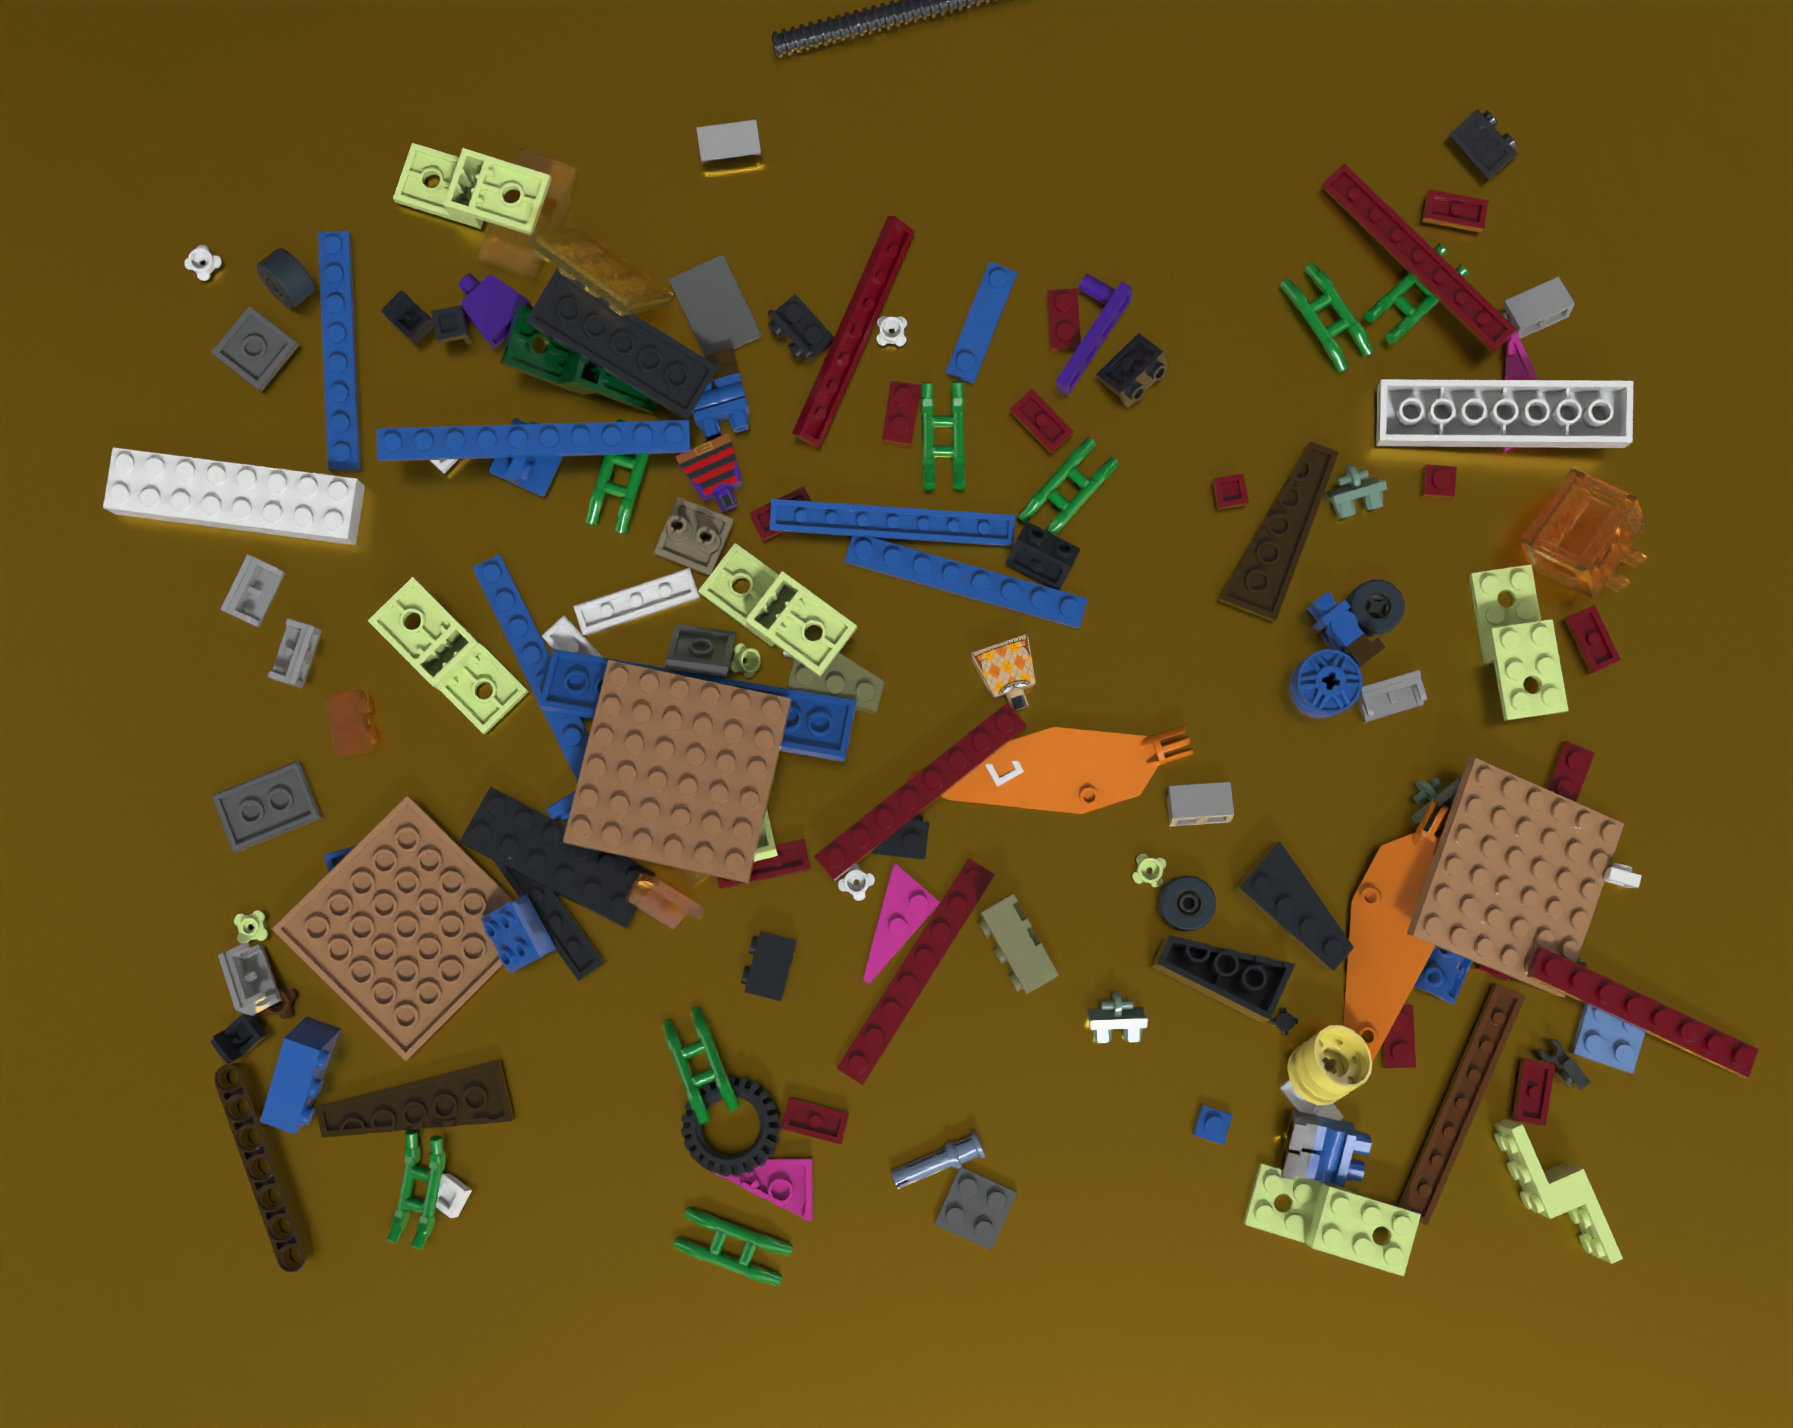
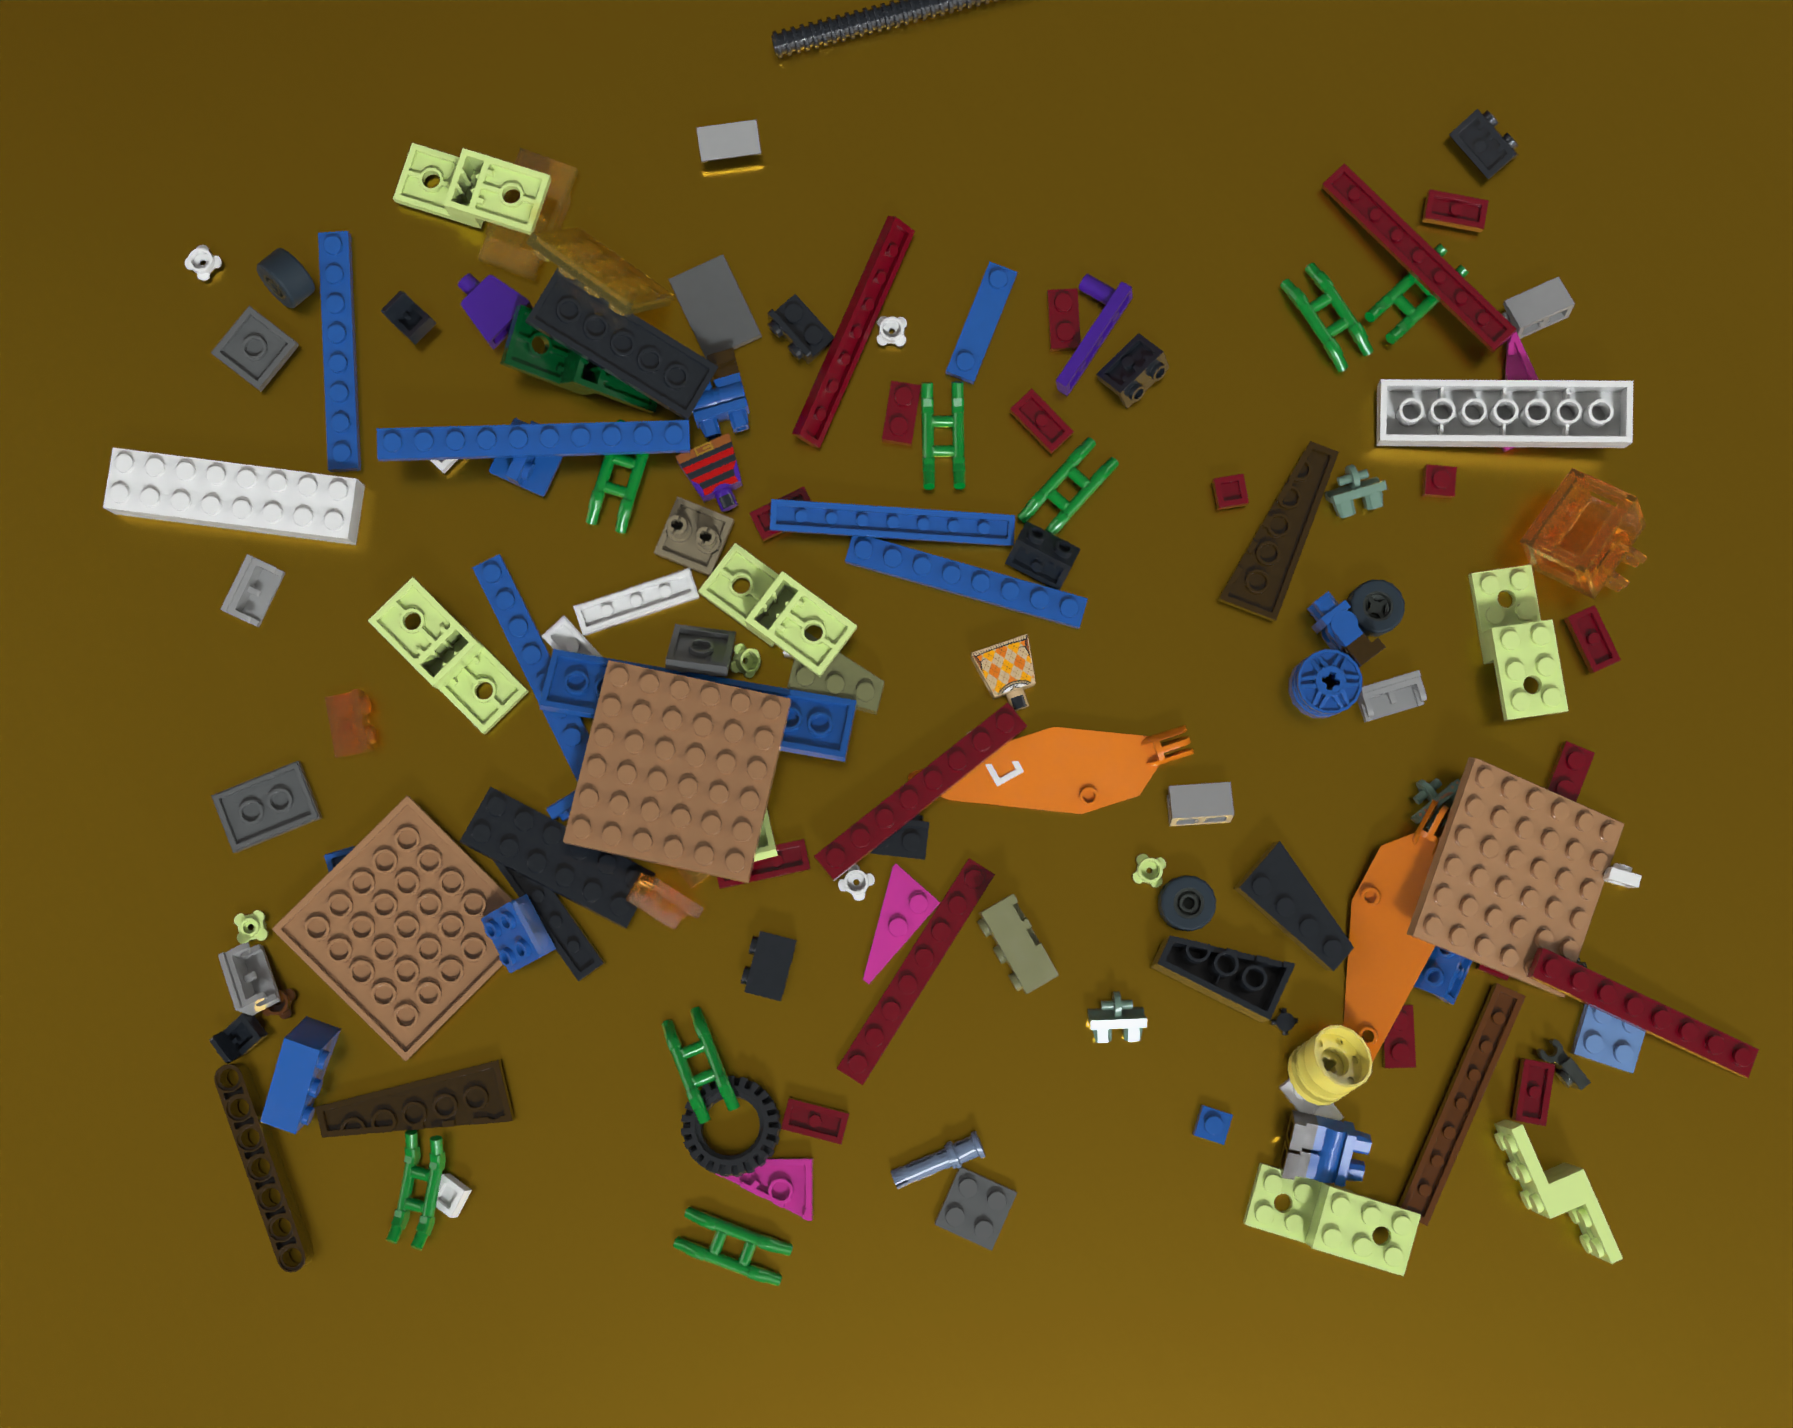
light grey hinge [267,618,322,688] -> none
black panel [431,305,473,344] -> none

